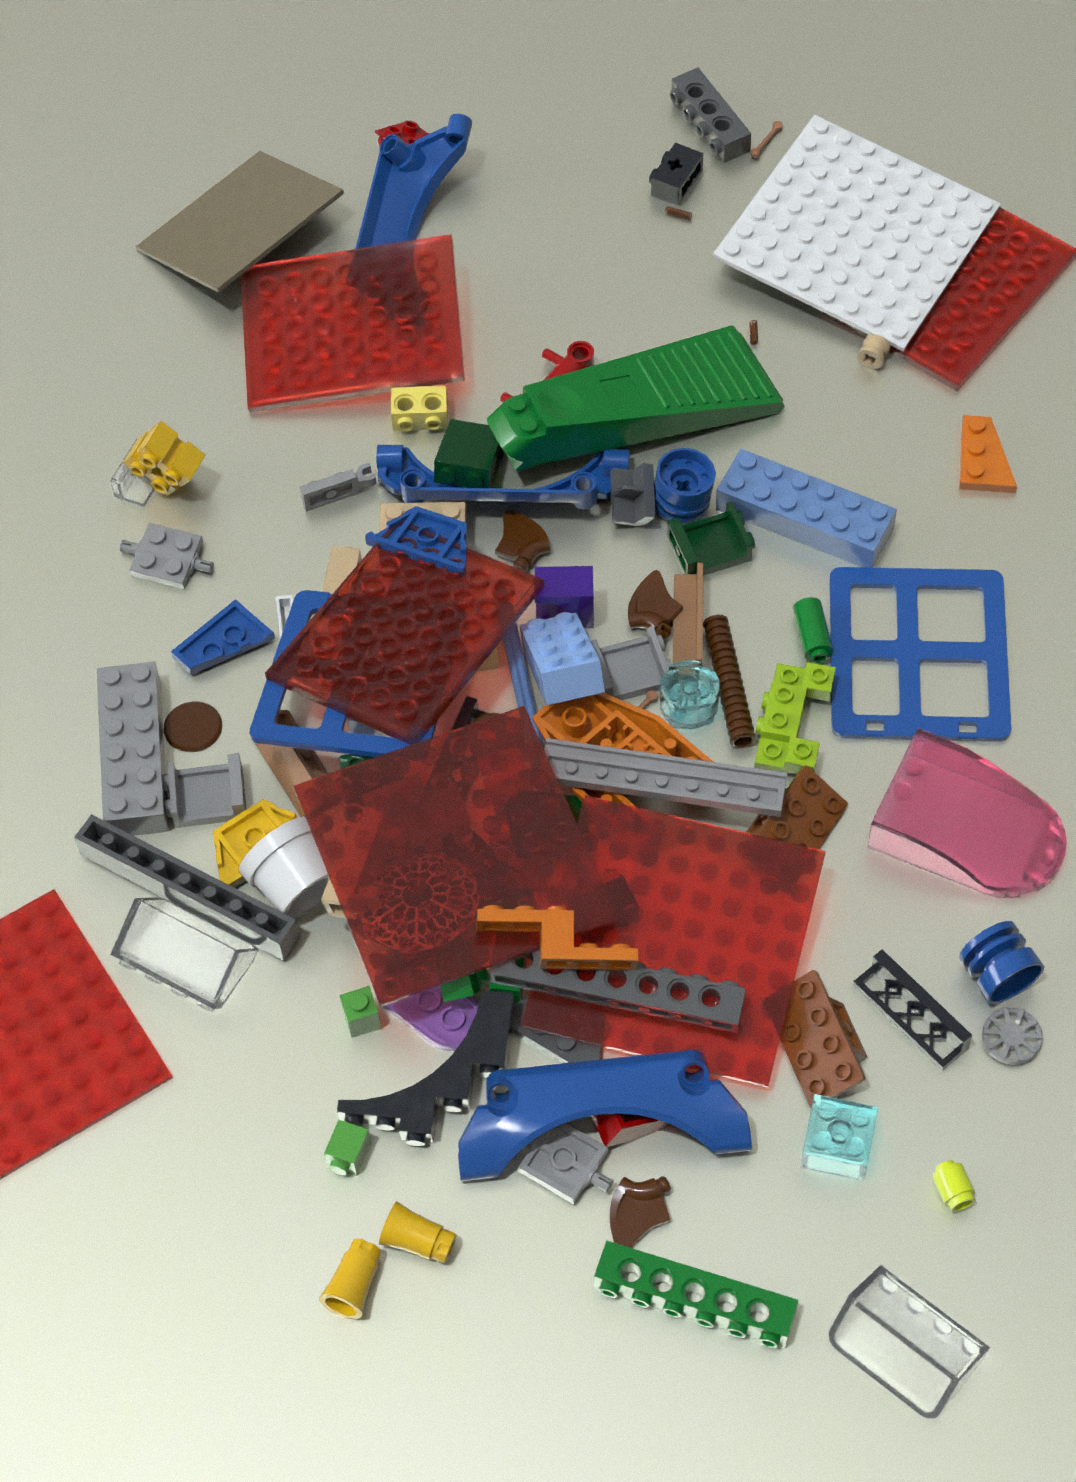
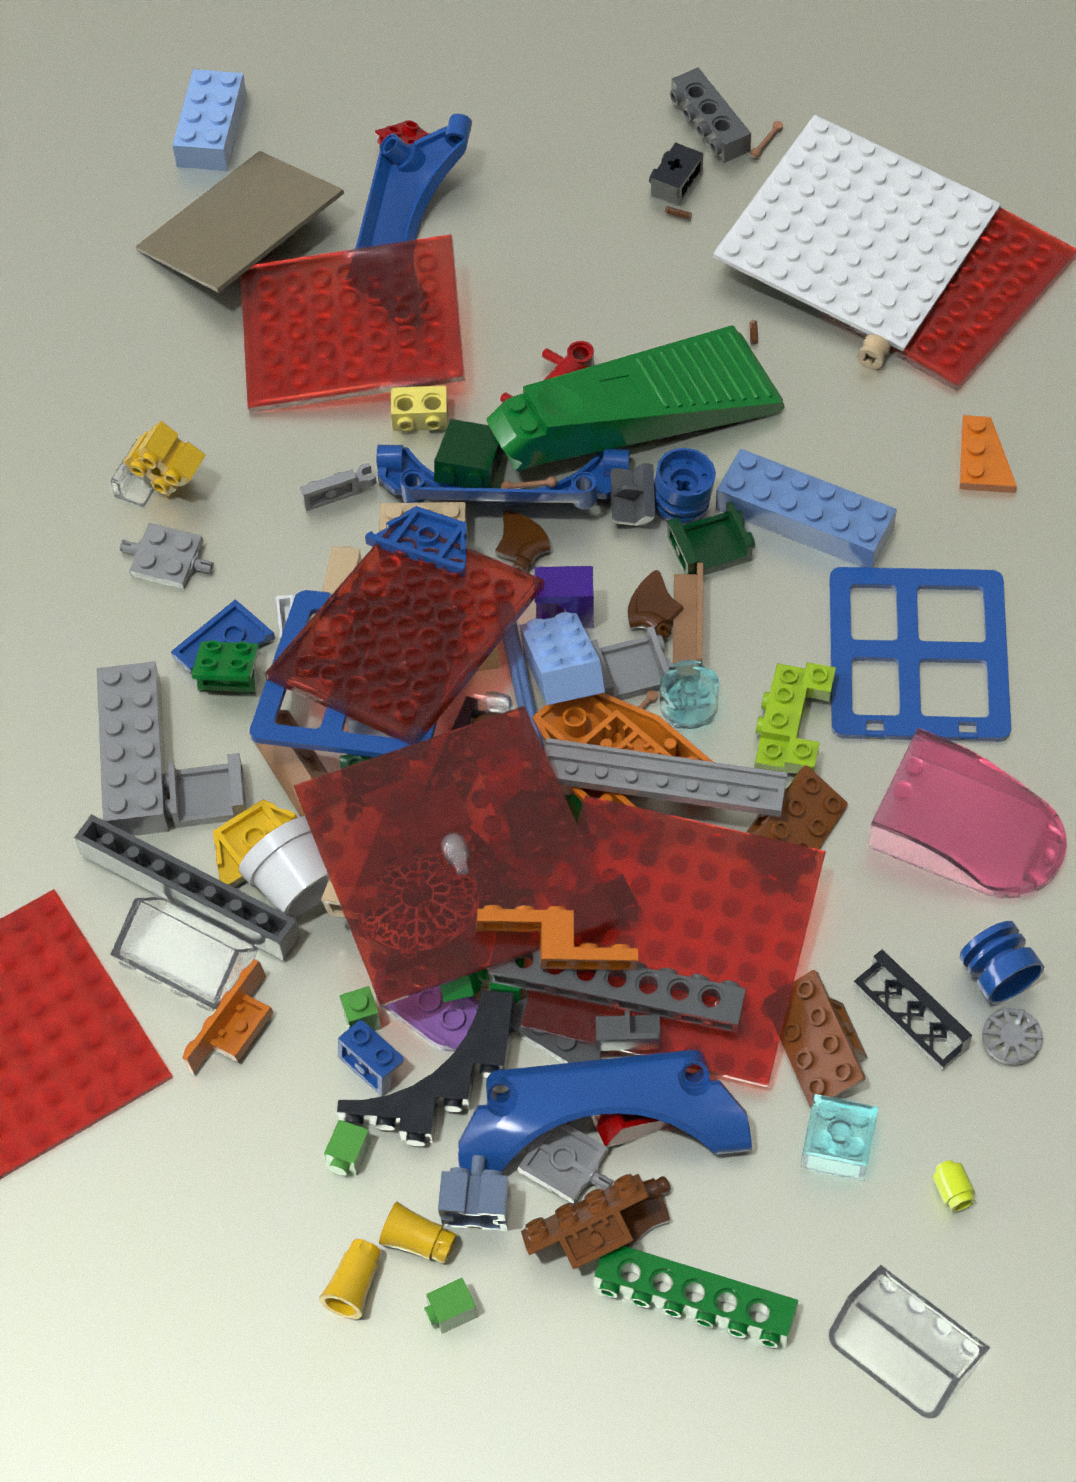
reddish brown piece [163,701,222,752] -> none
reddish brown piece [703,614,756,747] -> none
green brick [793,597,833,664] -> none
none -> light blue brick [172,69,247,171]
none -> orange bracket [182,959,273,1074]
none -> green bracket [192,640,259,692]
none -> blue bracket [338,1020,404,1096]
none -> bright green brick [424,1278,478,1334]
none -> sand blue brick [438,1155,511,1231]
none -> clear cylinder [441,833,469,875]
none -> clear cylinder [472,691,513,715]
none -> nougat hinge [501,477,557,489]
none -> dark orange bracket [521,1174,649,1270]
none -> dark grey panel [596,1010,661,1051]

